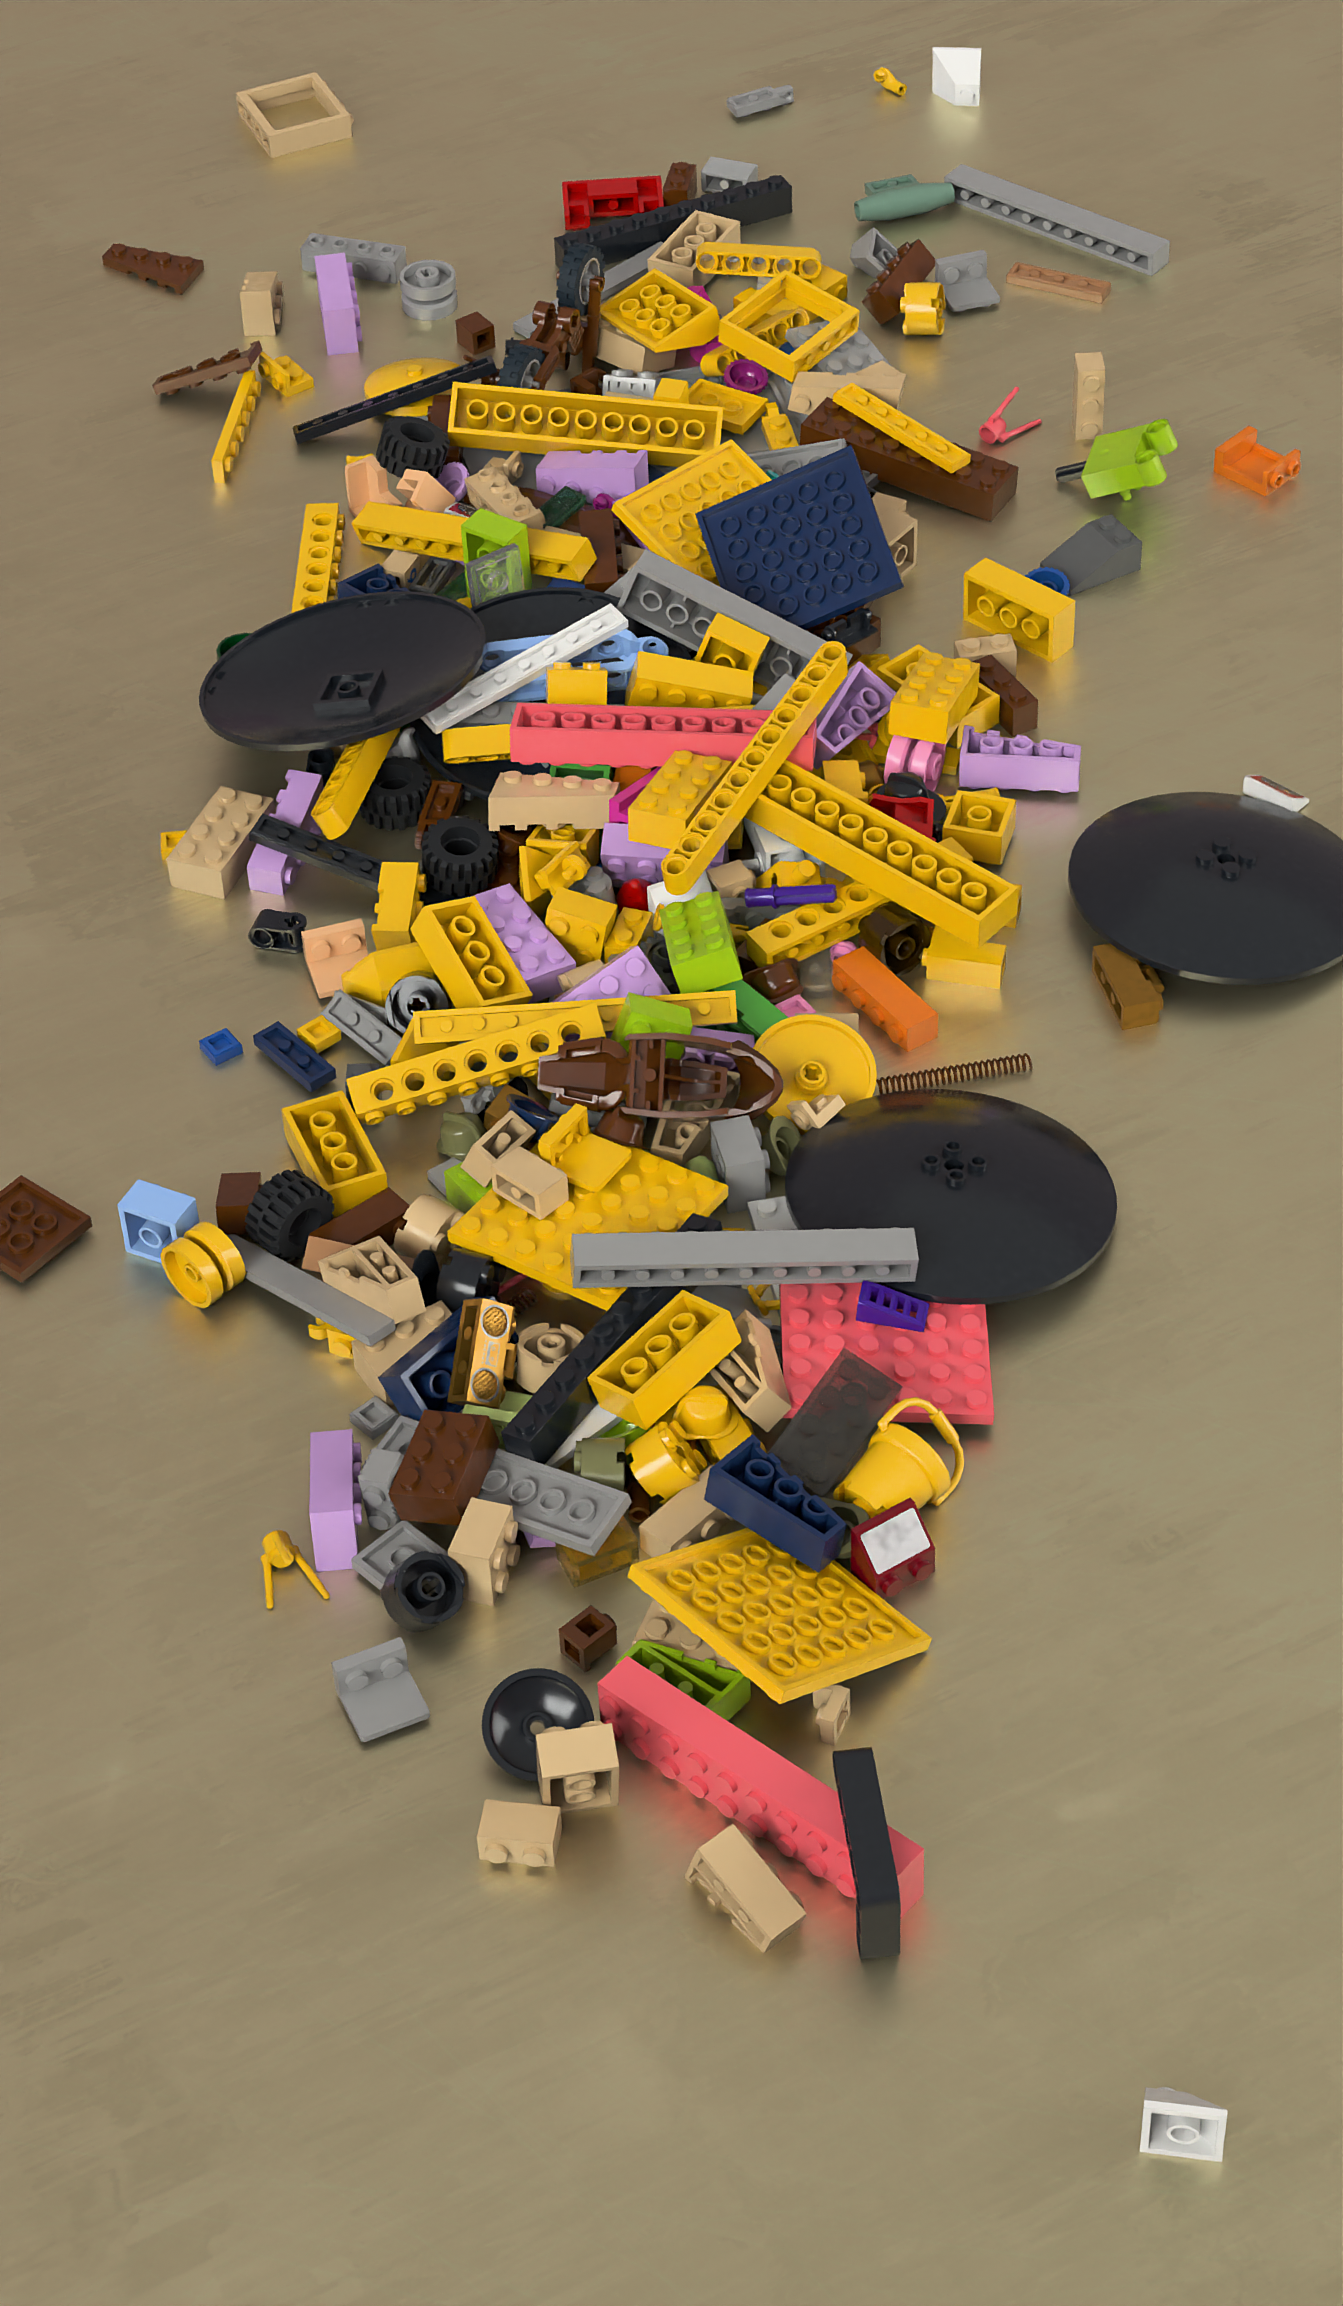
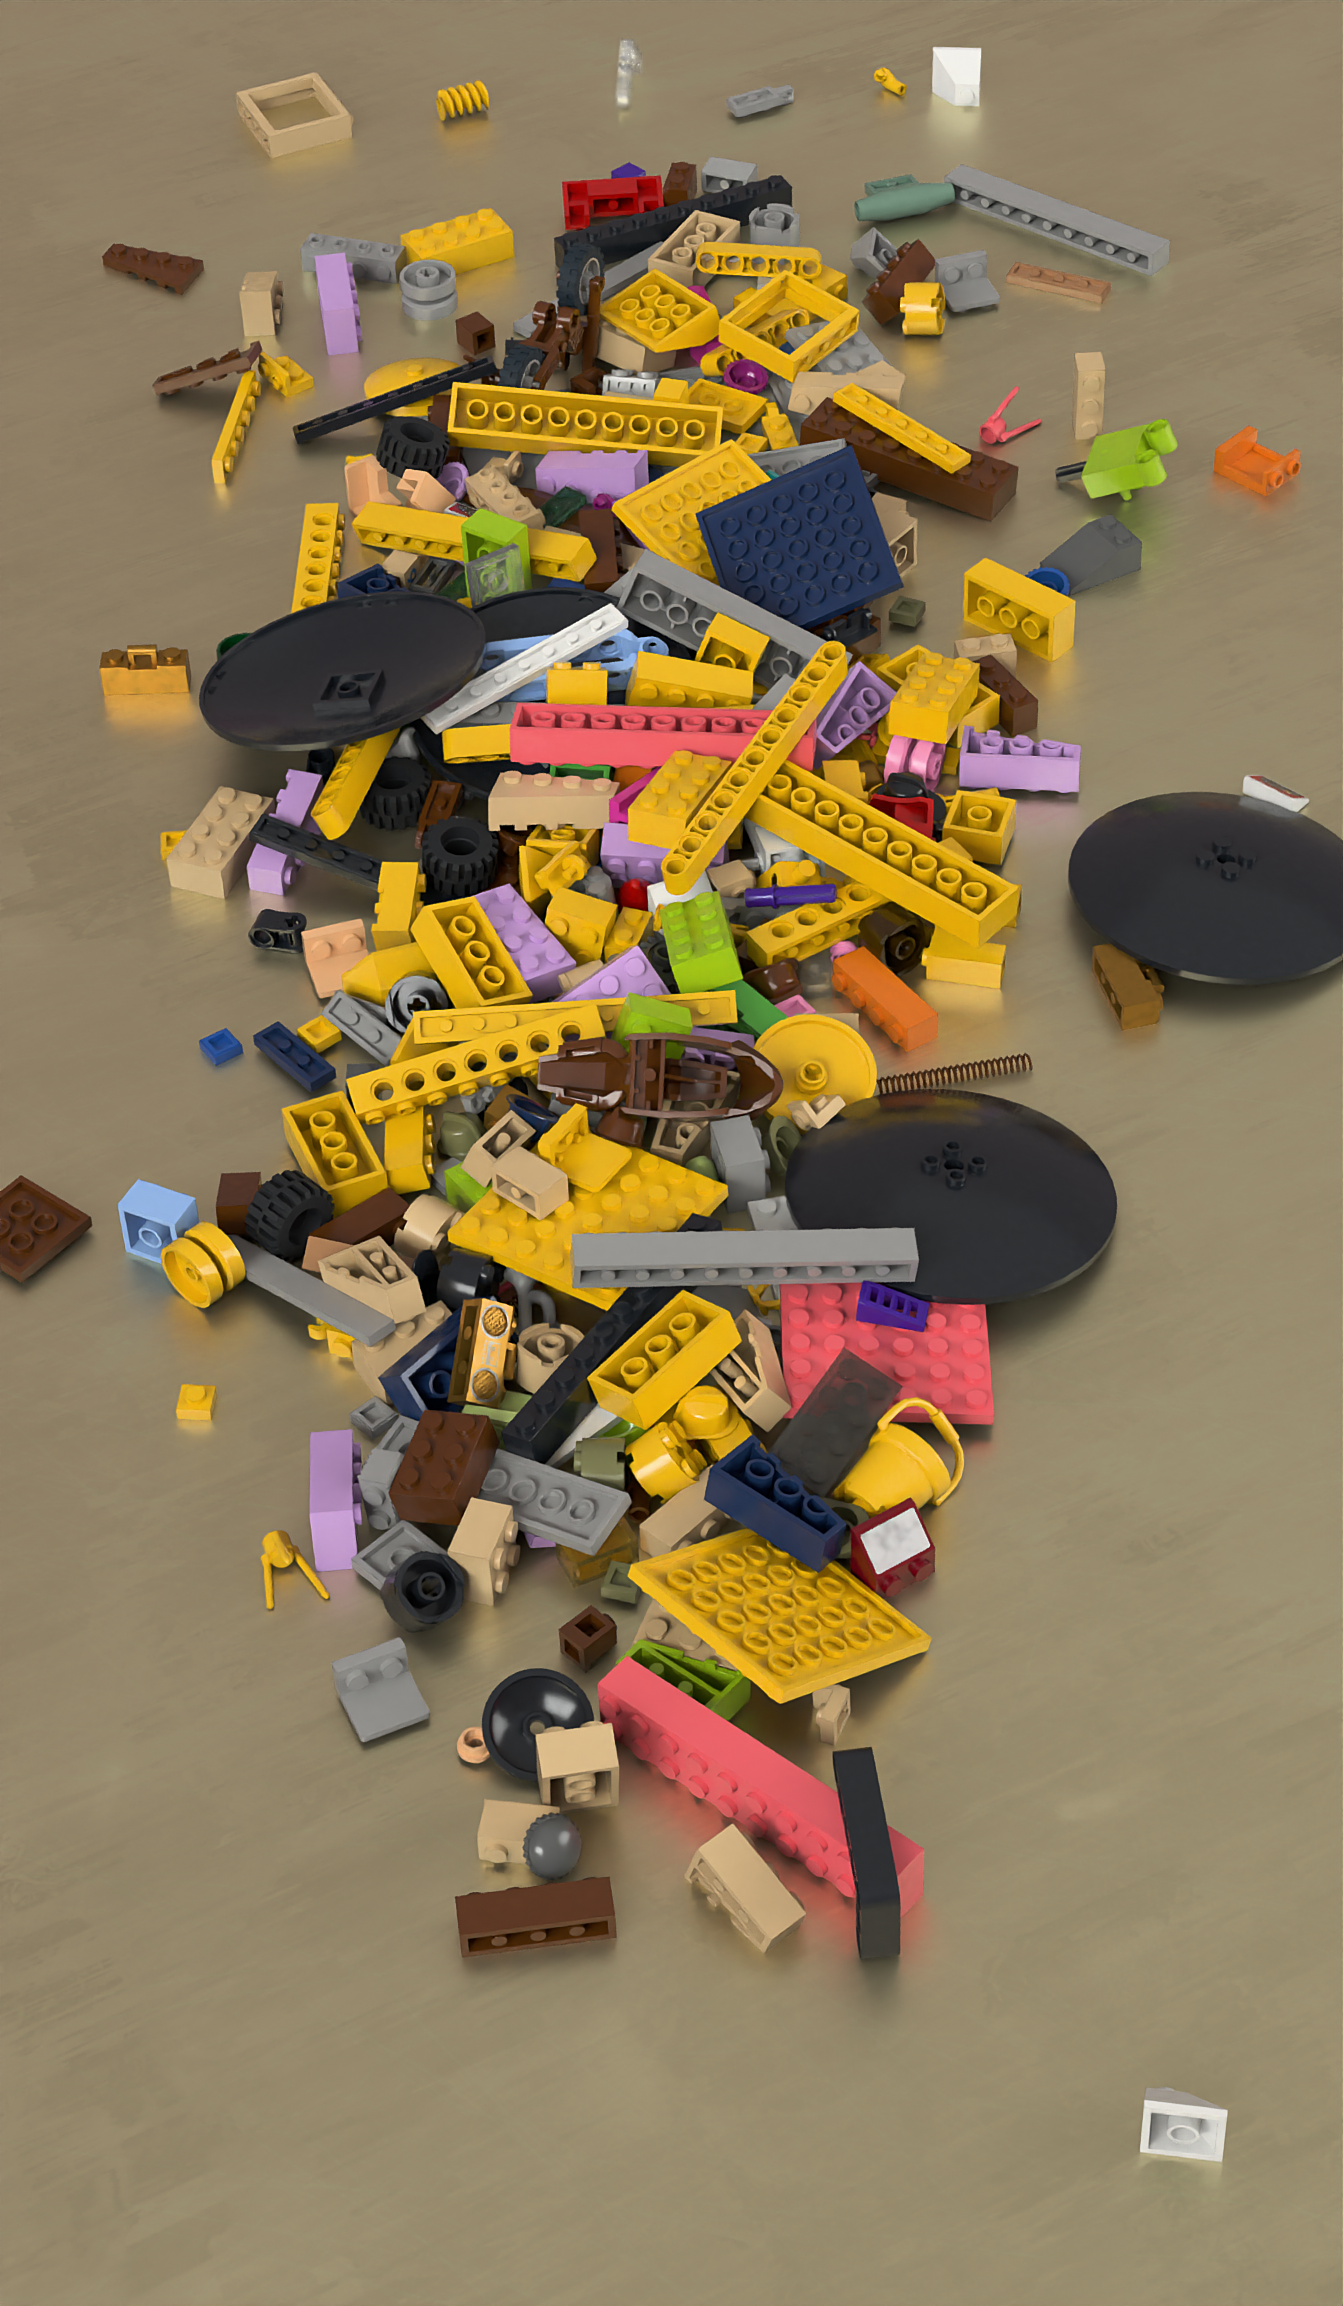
none -> pearl gold piece [99,644,191,695]
none -> yellow plate [176,1384,217,1420]
none -> yellow brick [384,1105,436,1194]
none -> yellow brick [400,208,515,275]
none -> yellow piece [436,80,489,121]
none -> reddish brown brick [455,1876,617,1958]
none -> light nougat plate [457,1727,491,1763]
none -> light grey piece [504,1268,561,1335]
none -> dark grey hat [522,1812,582,1880]
none -> olive plate [601,1560,641,1604]
none -> dark purple tile [611,162,646,179]
none -> clear beam [616,39,642,109]
none -> yellow plate [735,432,768,454]
none -> light grey brick [749,203,800,260]
none -> olive plate [889,596,926,627]

